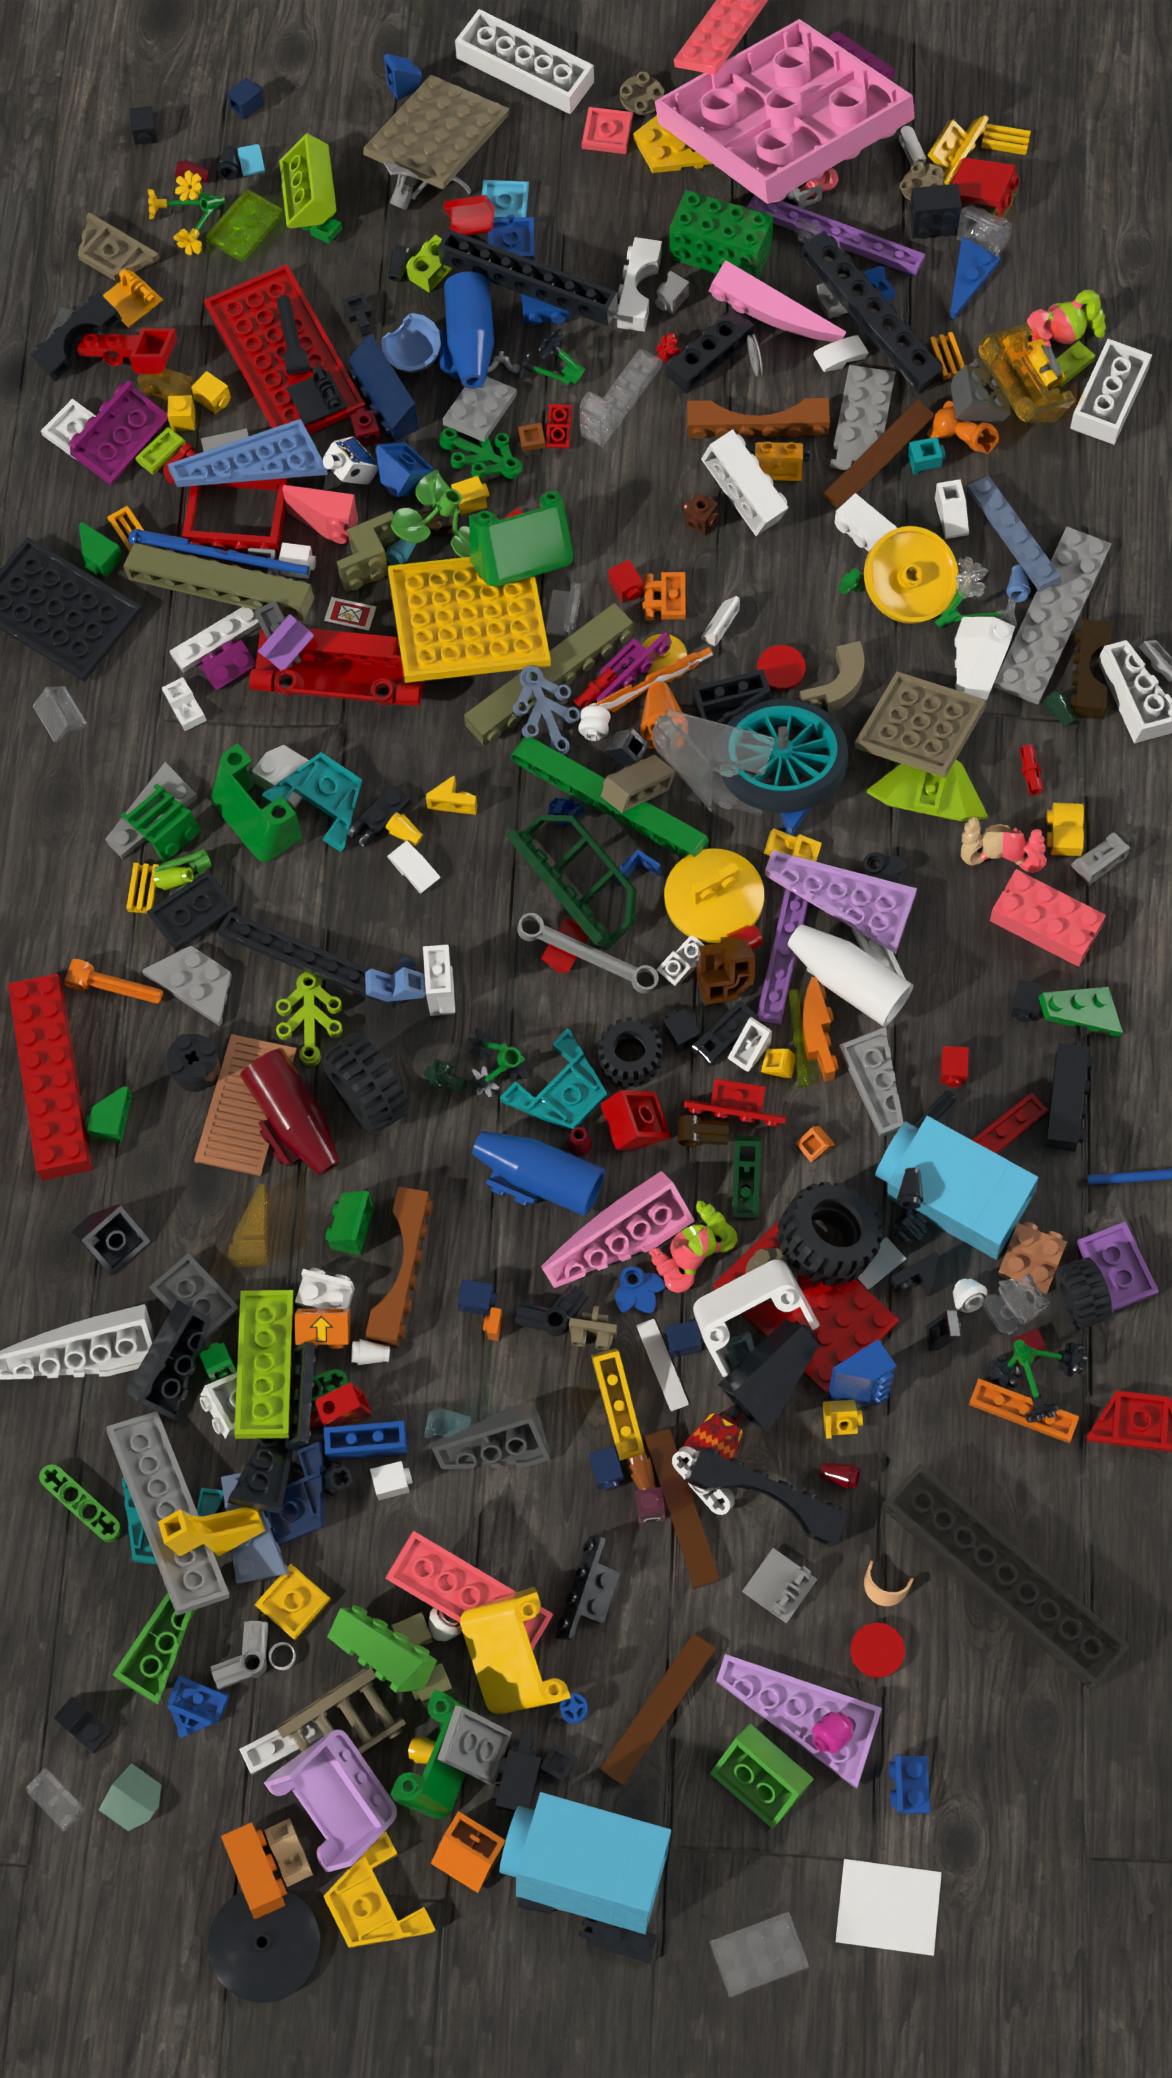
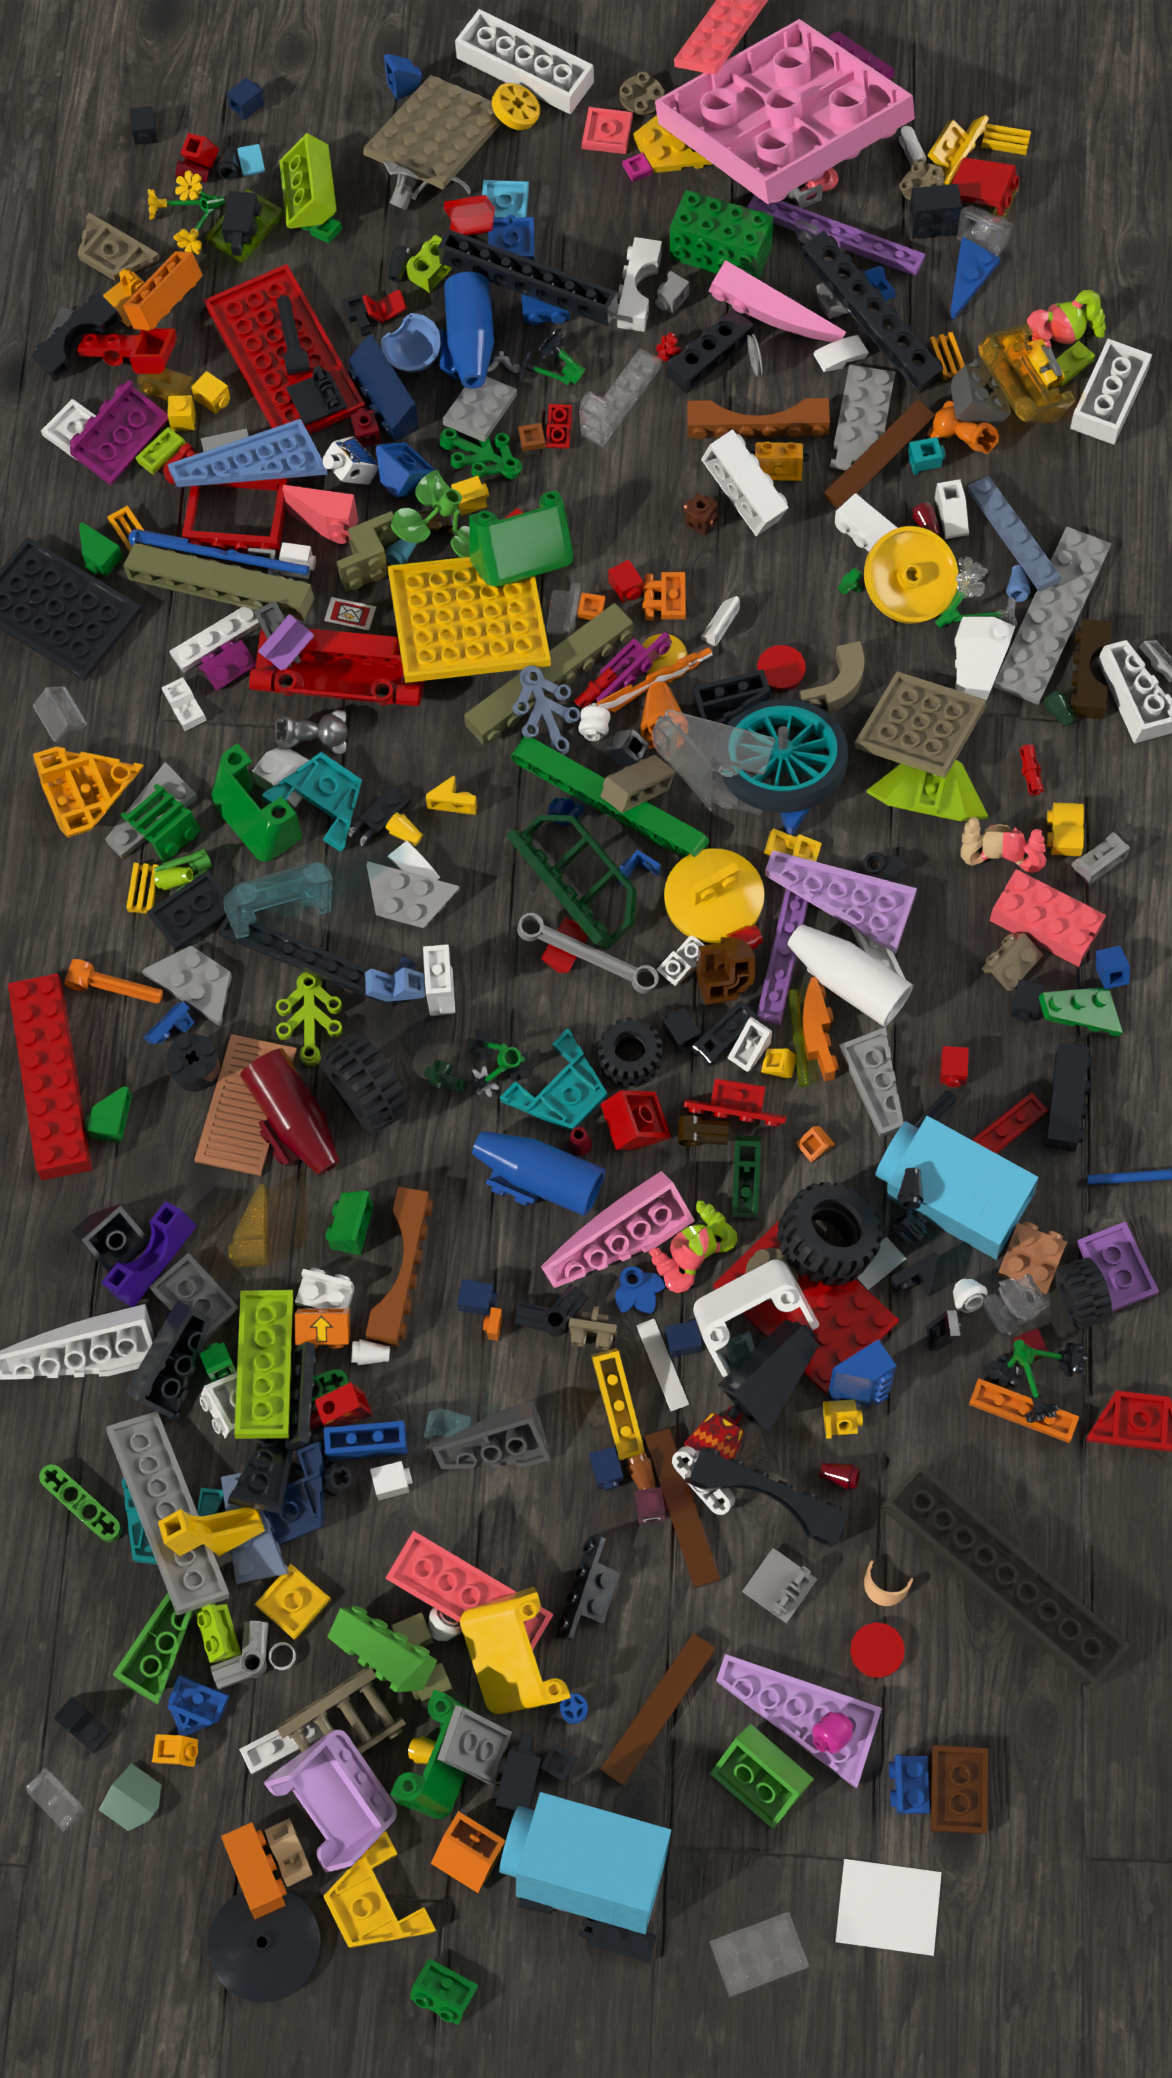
none -> light orange wedge [33,747,144,838]
none -> dark purple arch [101,1201,197,1307]
none -> orange brick [123,251,203,331]
none -> blue hinge [143,1002,195,1044]
none -> light orange bracket [152,1734,198,1767]
none -> red brick [180,133,219,170]
none -> lime bracket [195,1603,242,1663]
none -> black hinge [222,191,262,256]
none -> clear light blue windscreen [224,862,333,939]
none -> flat silver animal [275,710,348,754]
none -> red bracket [362,289,407,324]
none -> light grey wing [367,861,460,929]
none -> green bracket [410,1958,478,2025]
none -> yellow wheel [492,83,540,130]
none -> orange plate [577,593,606,620]
none -> dark pink tile [623,153,653,183]
none -> dark red cone [912,502,941,536]
none -> reddish brown plate [930,1745,988,1835]
none -> dark tan bracket [982,933,1043,990]
none -> blue brick [1096,946,1130,989]

